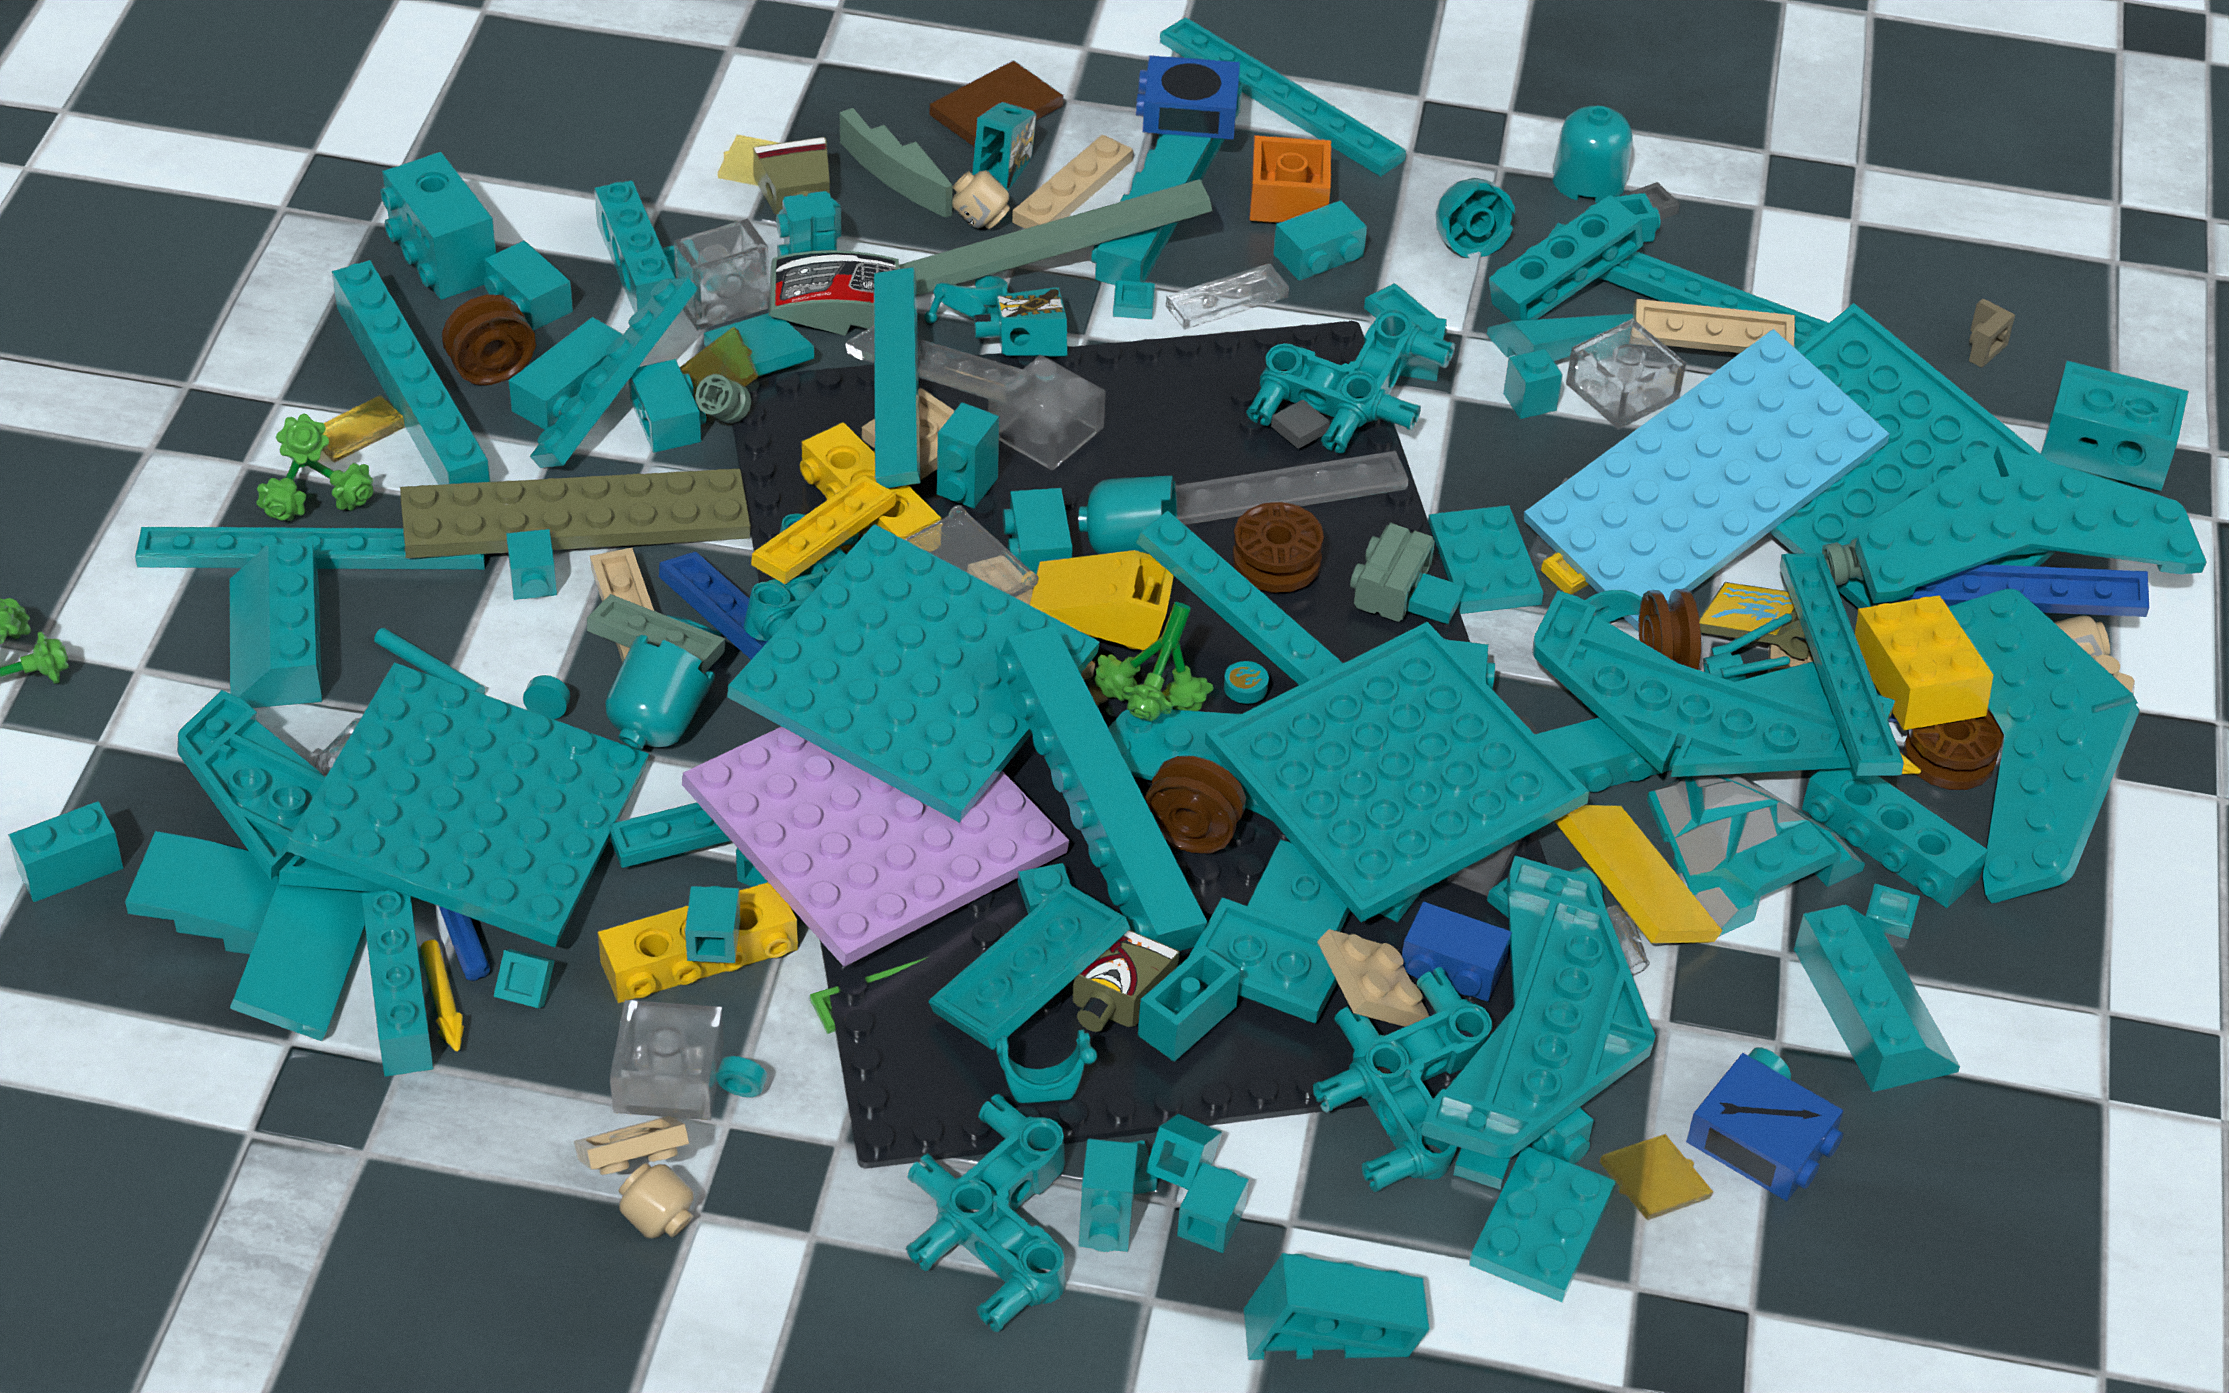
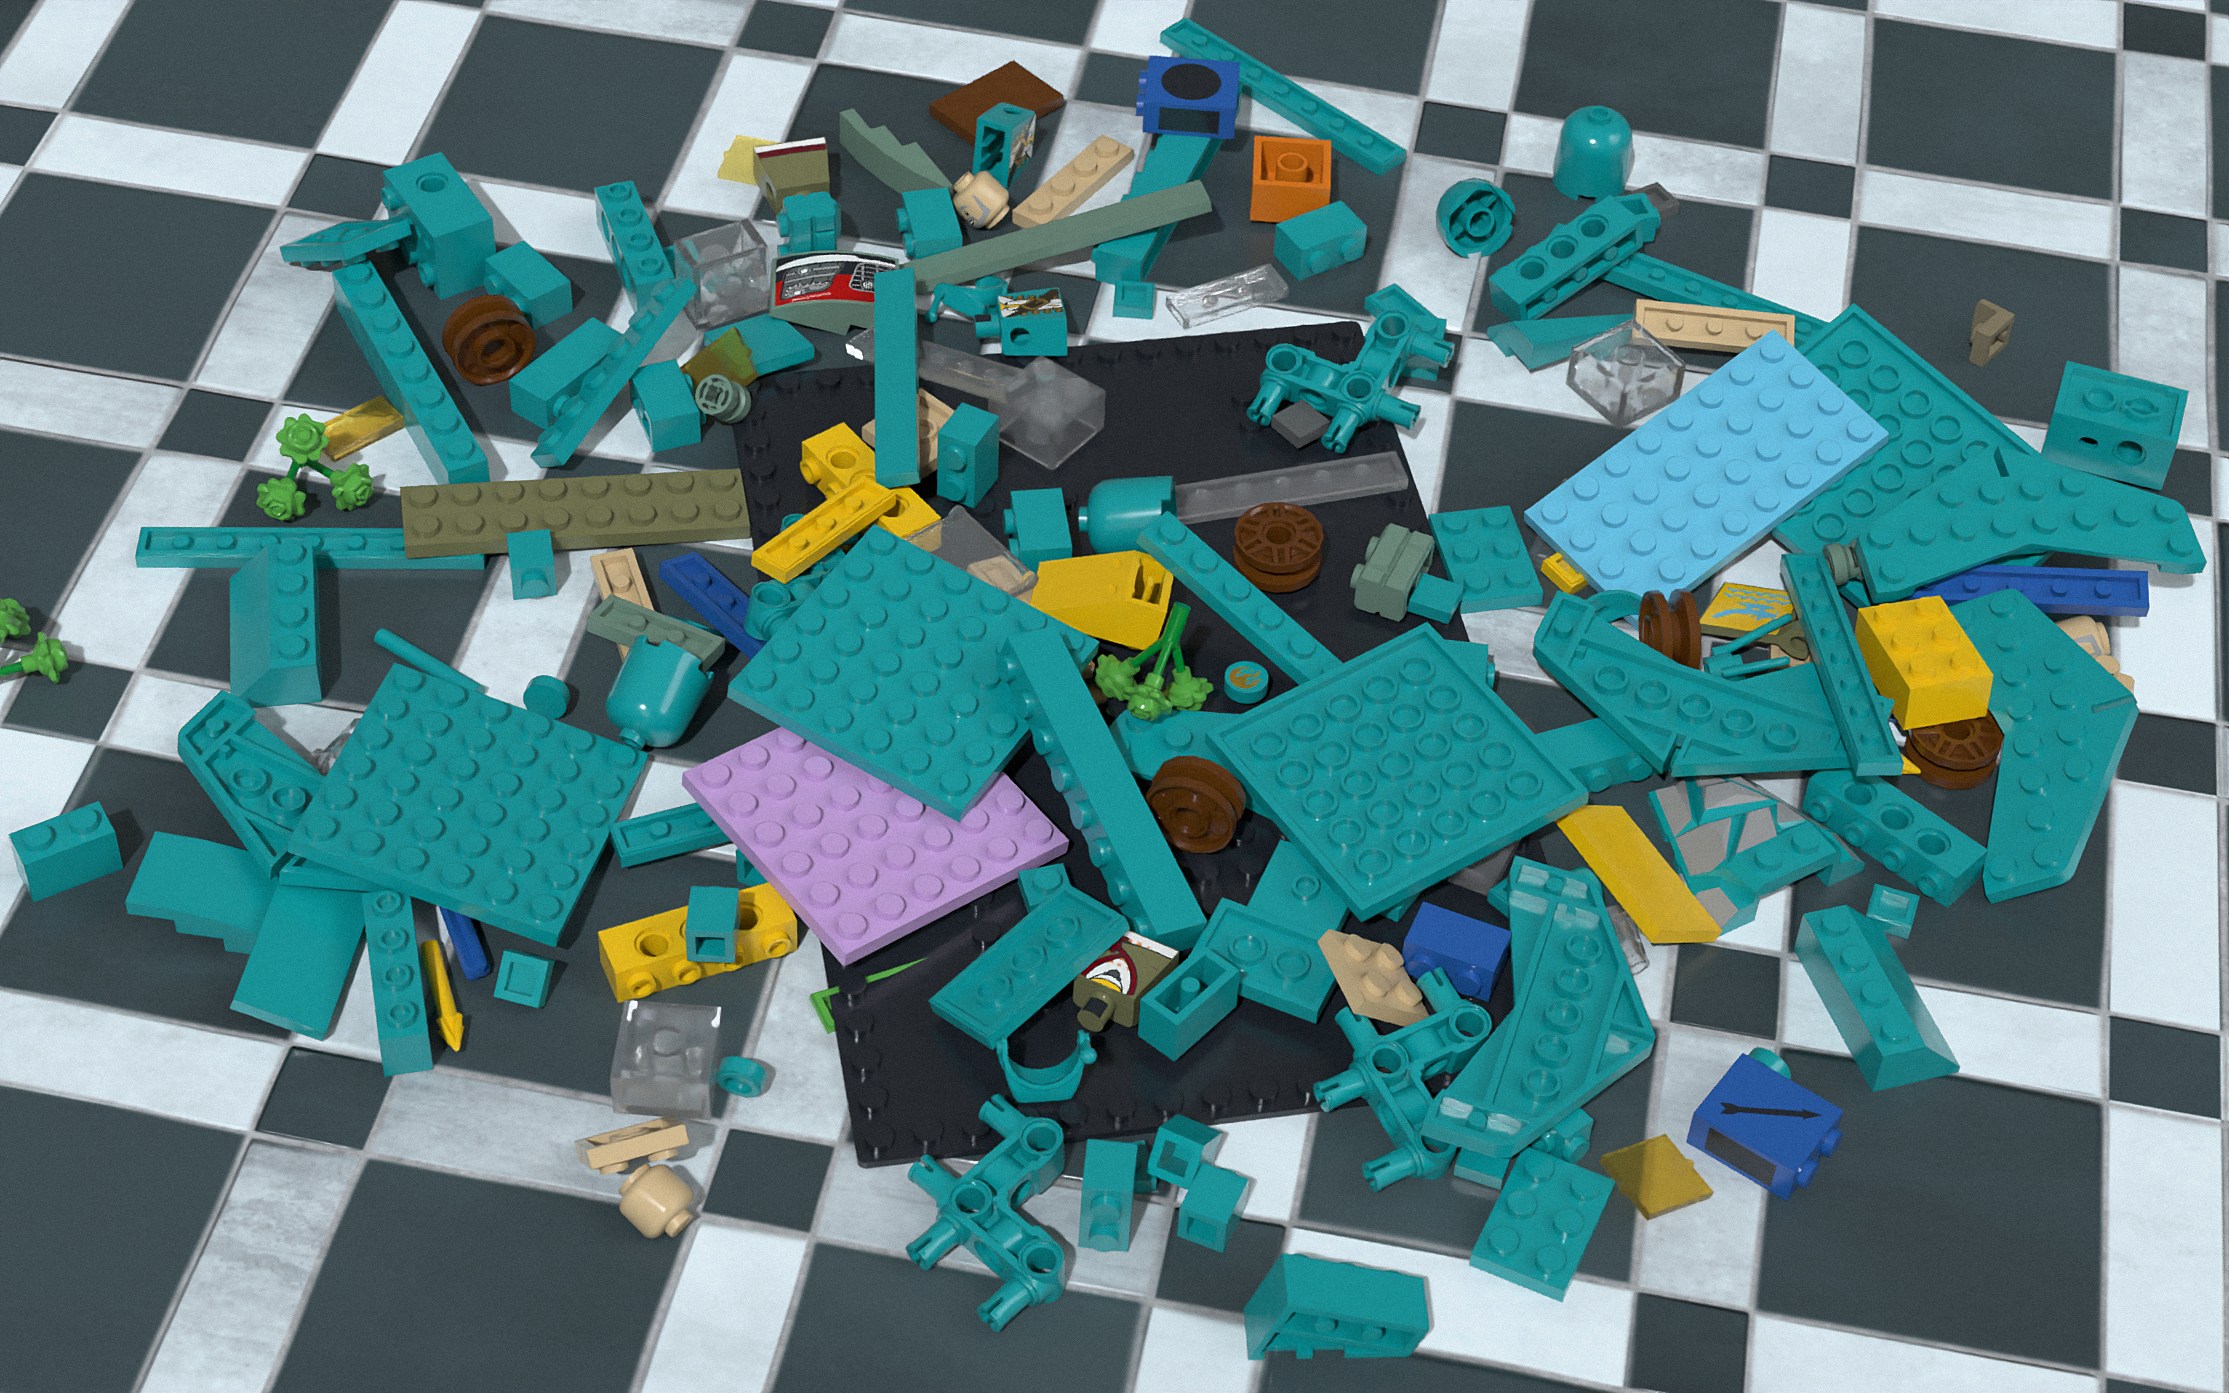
teal brick [1503,349,1563,419] -> none
none -> teal plate [279,219,412,267]
none -> teal brick [895,187,962,261]

